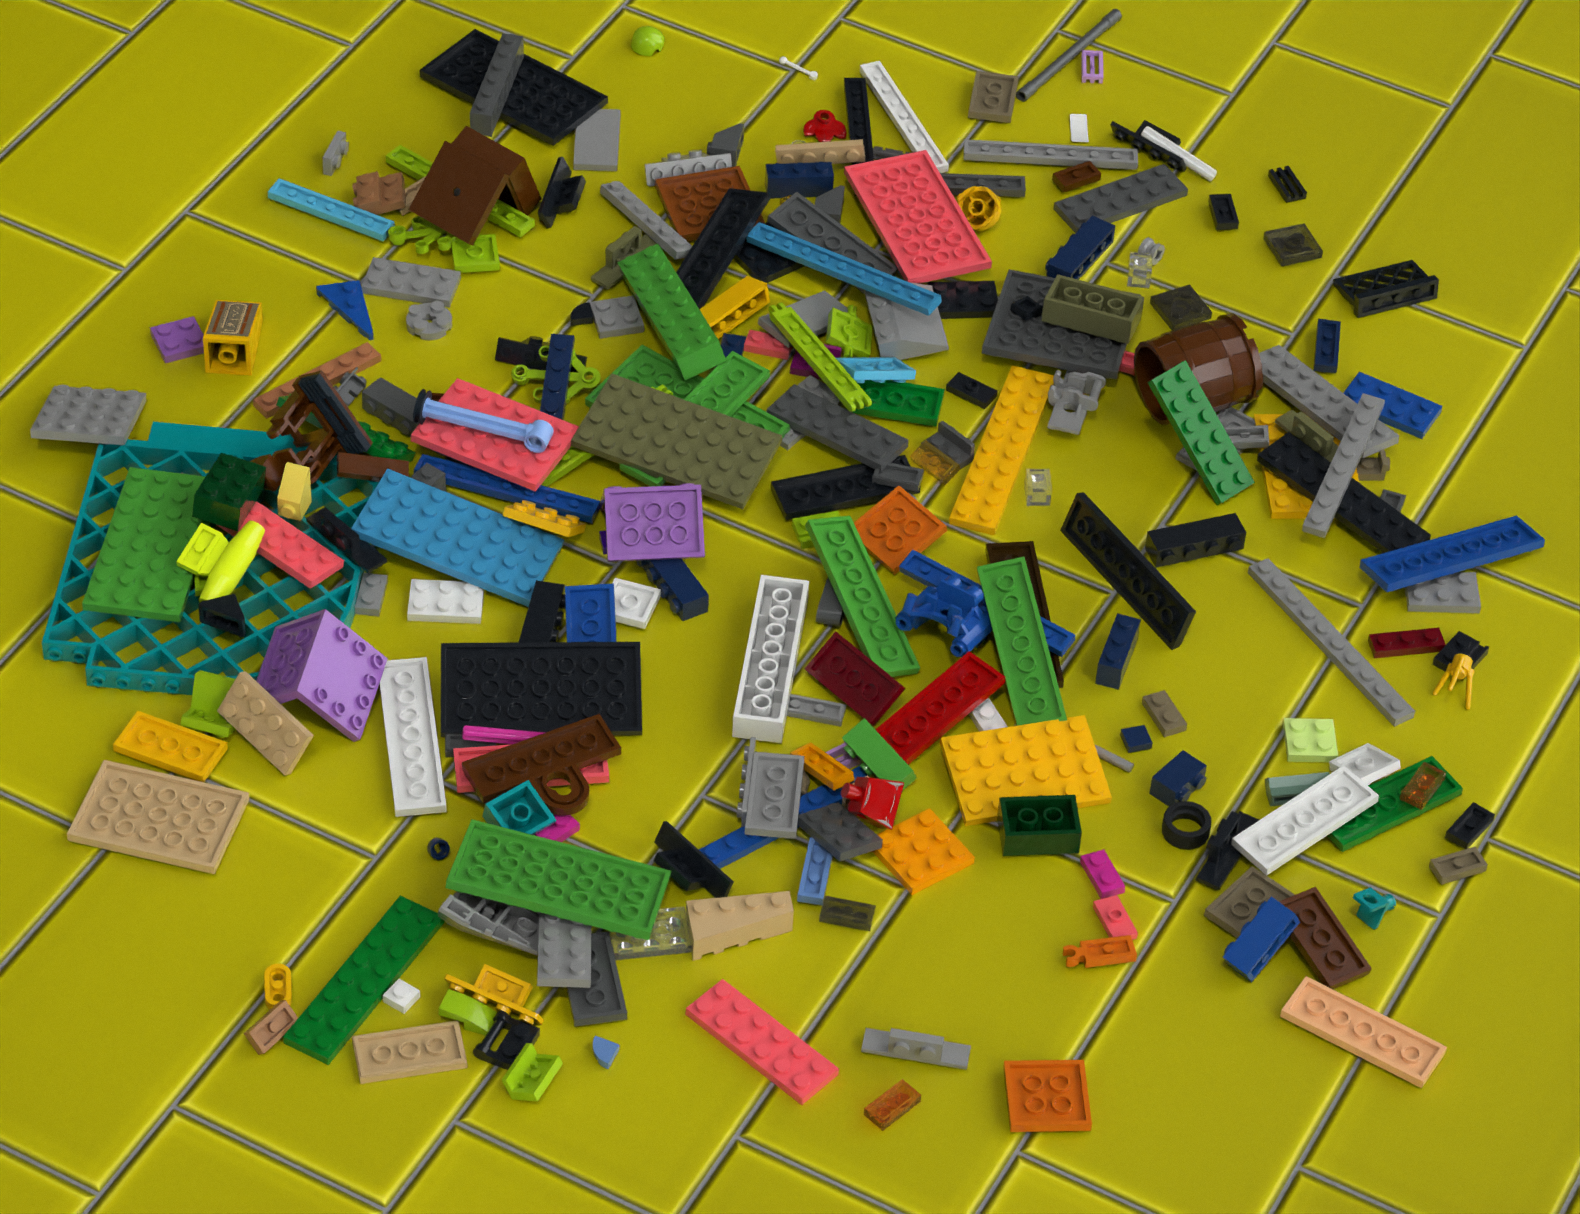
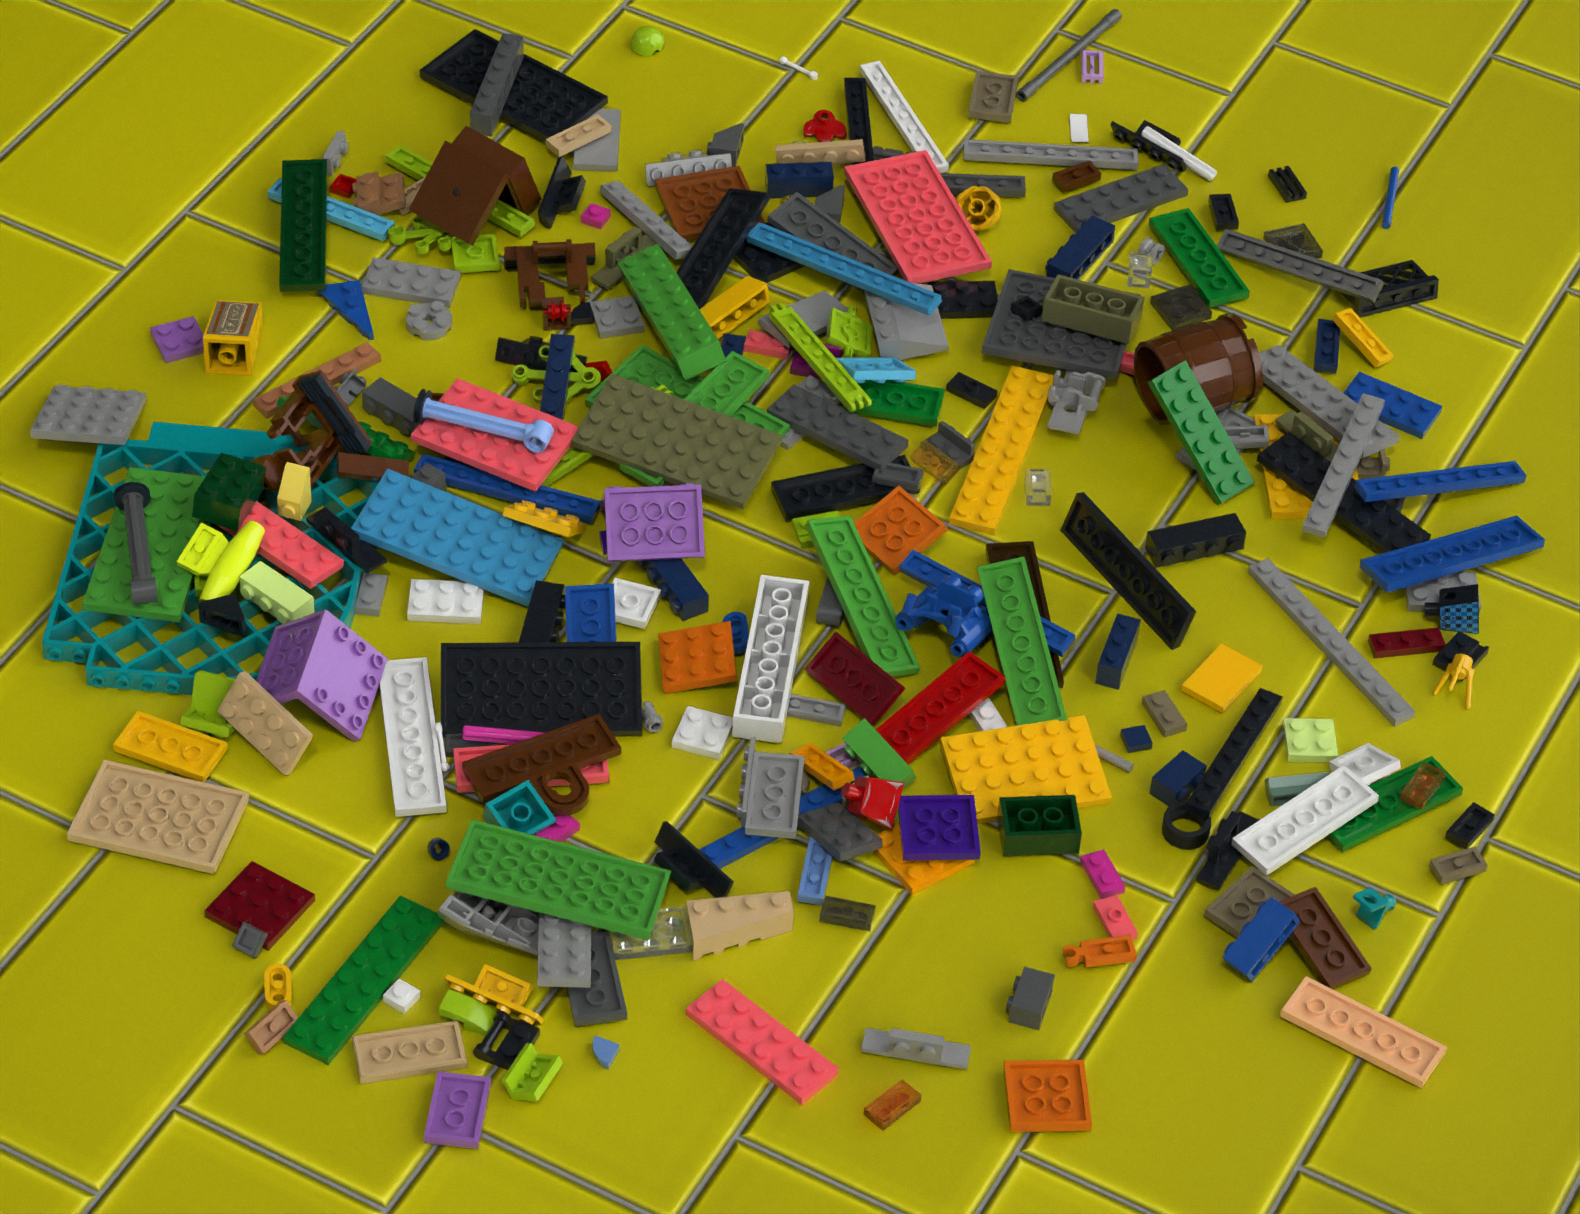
none -> dark grey piece [113,482,158,605]
none -> dark red plate [204,861,315,951]
none -> dark grey tile [232,922,268,958]
none -> yellowish green brick [239,561,314,624]
none -> dark green plate [279,159,327,292]
none -> red tile [330,174,357,199]
none -> medium lavender plate [424,1071,491,1149]
none -> white hinge [435,722,450,772]
none -> reddish brown container [504,239,596,331]
none -> tan plate [546,114,611,157]
none -> dark pink plate [581,203,611,229]
none -> red tile [585,361,612,382]
none -> light grey pin [642,701,663,733]
none -> orange plate [658,621,738,694]
none -> white plate [672,706,733,760]
none -> blue plate [723,612,749,654]
none -> dark purple plate [898,795,981,861]
none -> dark grey brick [1006,967,1055,1030]
none -> green plate [1149,208,1250,308]
none -> yellow tile [1181,643,1263,713]
none -> black plate [1185,688,1283,819]
none -> dark grey plate [1217,228,1384,303]
none -> yellow plate [1332,308,1394,367]
none -> blue plate [1354,461,1527,502]
none -> blue bar [1382,167,1399,229]
none -> torso [1425,584,1479,634]

